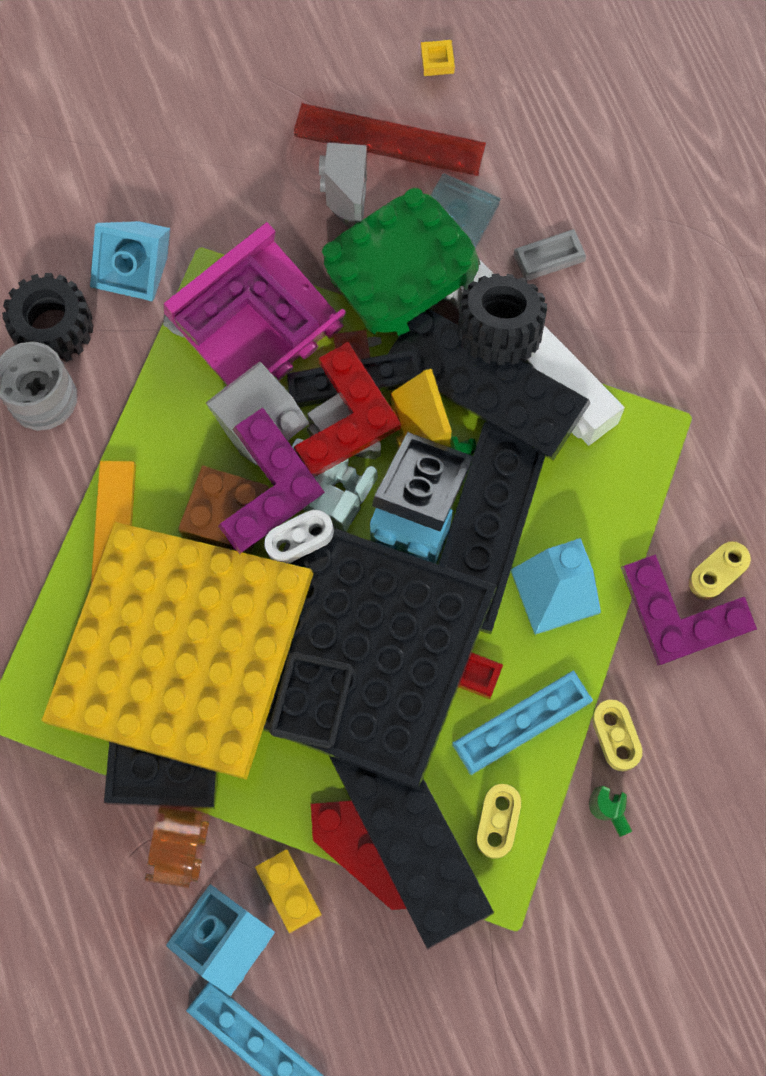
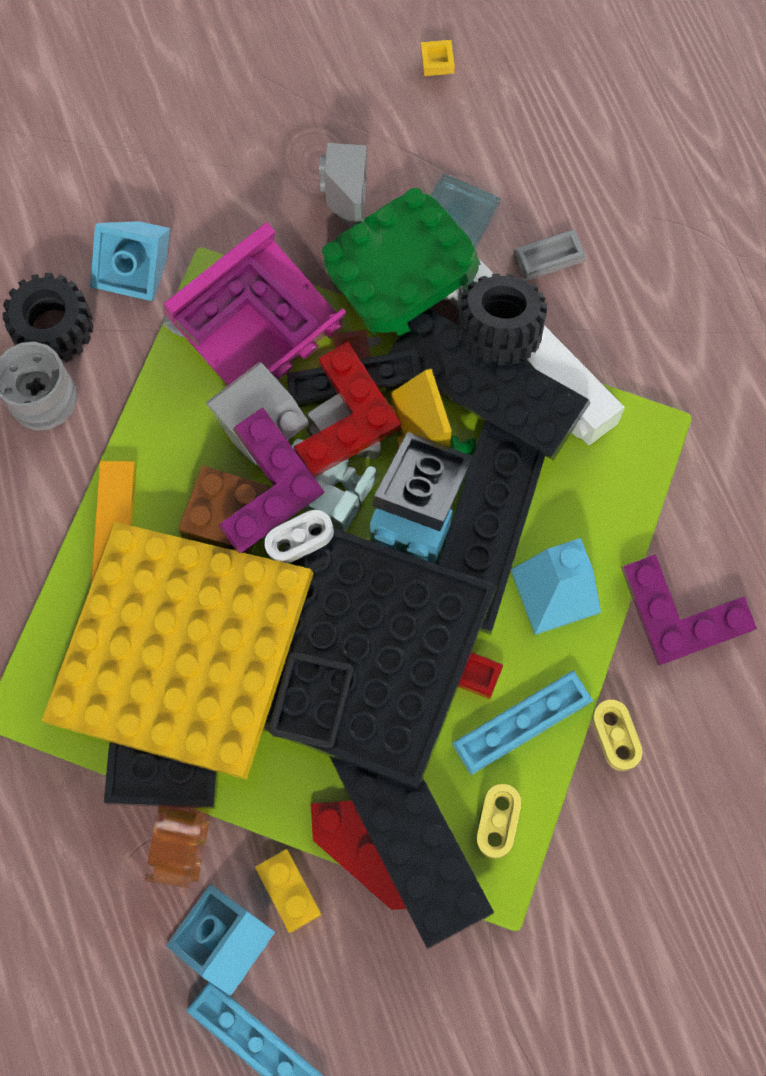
clear red plate [294,103,486,176] -> none
green piece [589,785,632,837] -> none
light yellow plate [689,542,751,600] -> none

